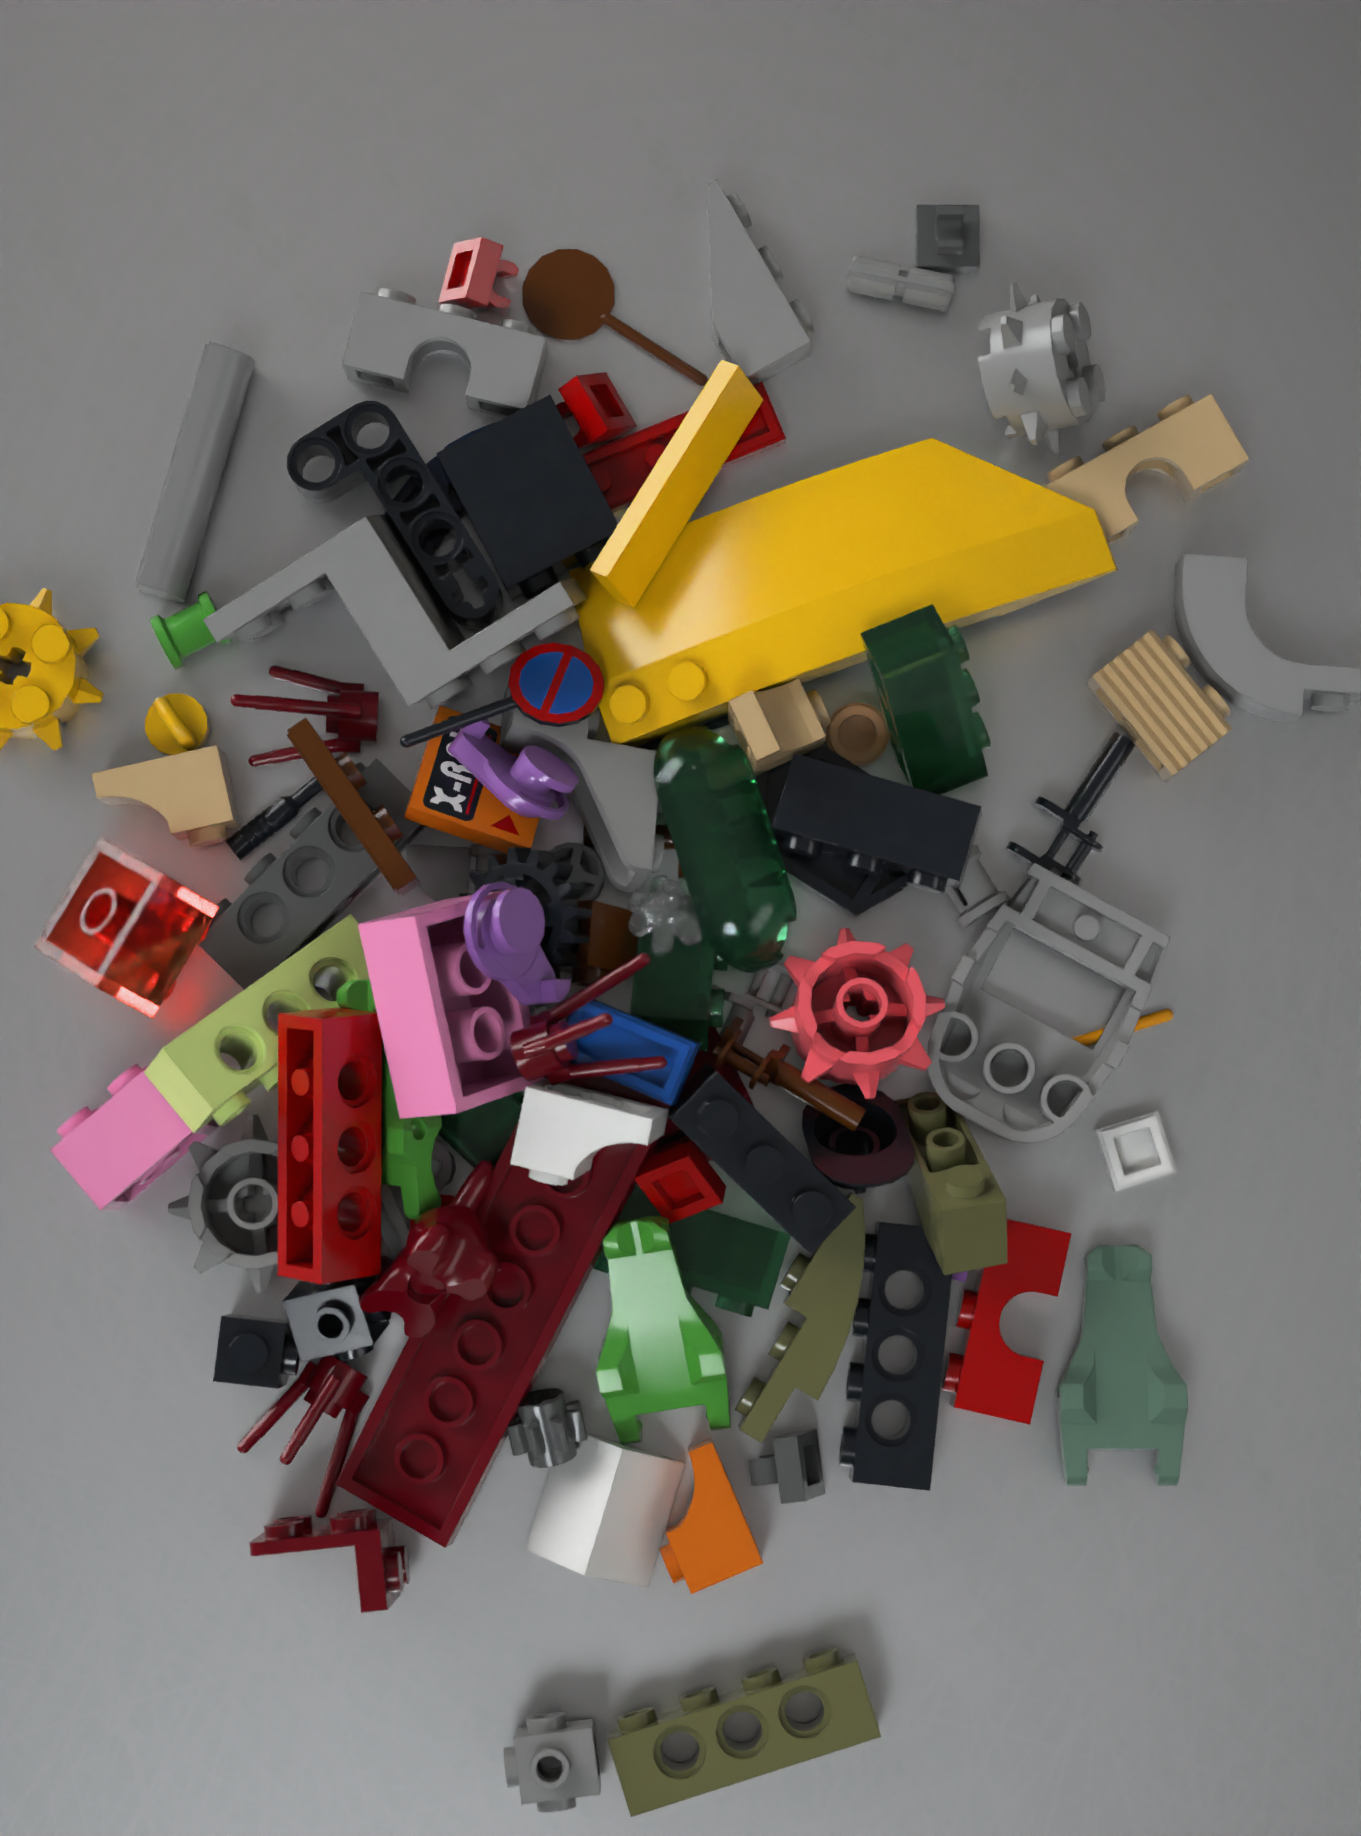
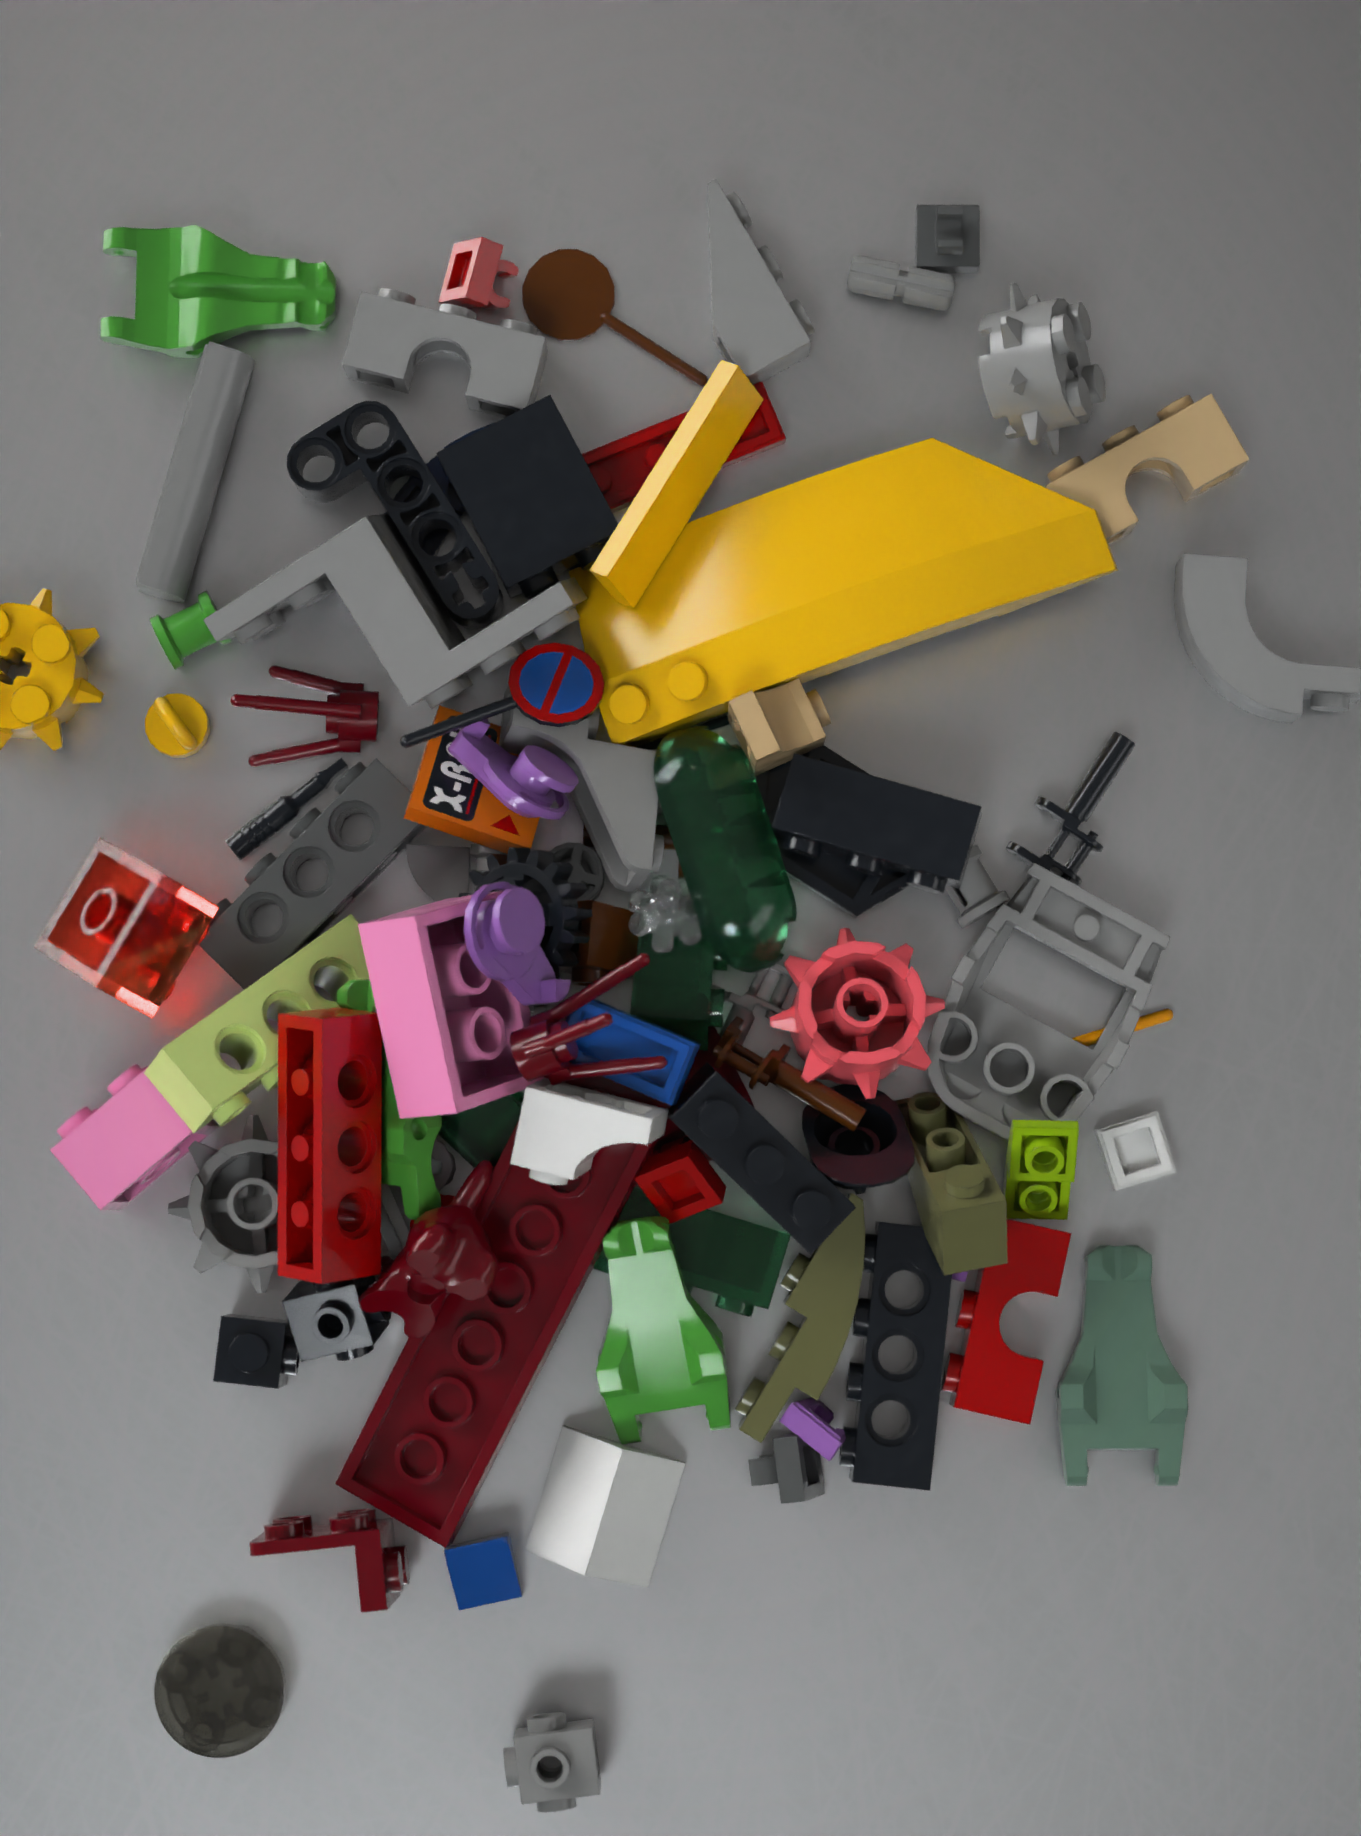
tan arch [91,745,241,847] -> none
dark red plant [237,1355,370,1518] -> none
reddish brown plate [287,717,421,896] -> none
dark grey gear [507,1388,588,1468] -> none
red tile [556,372,637,448] -> none
olive brick [607,1647,881,1817] -> none
orange arch [659,1438,763,1594] -> none
light nougat tile [825,702,889,768] -> none
clear green brick [860,604,991,795] -> none
tan brick [1087,629,1232,782] -> none
none -> bright green animal [100,225,337,358]
none -> clear smoke tile [154,1623,287,1758]
none -> blue slope [444,1532,522,1610]
none -> medium lavender tile [779,1397,846,1461]
none -> lime slope [1003,1120,1079,1220]

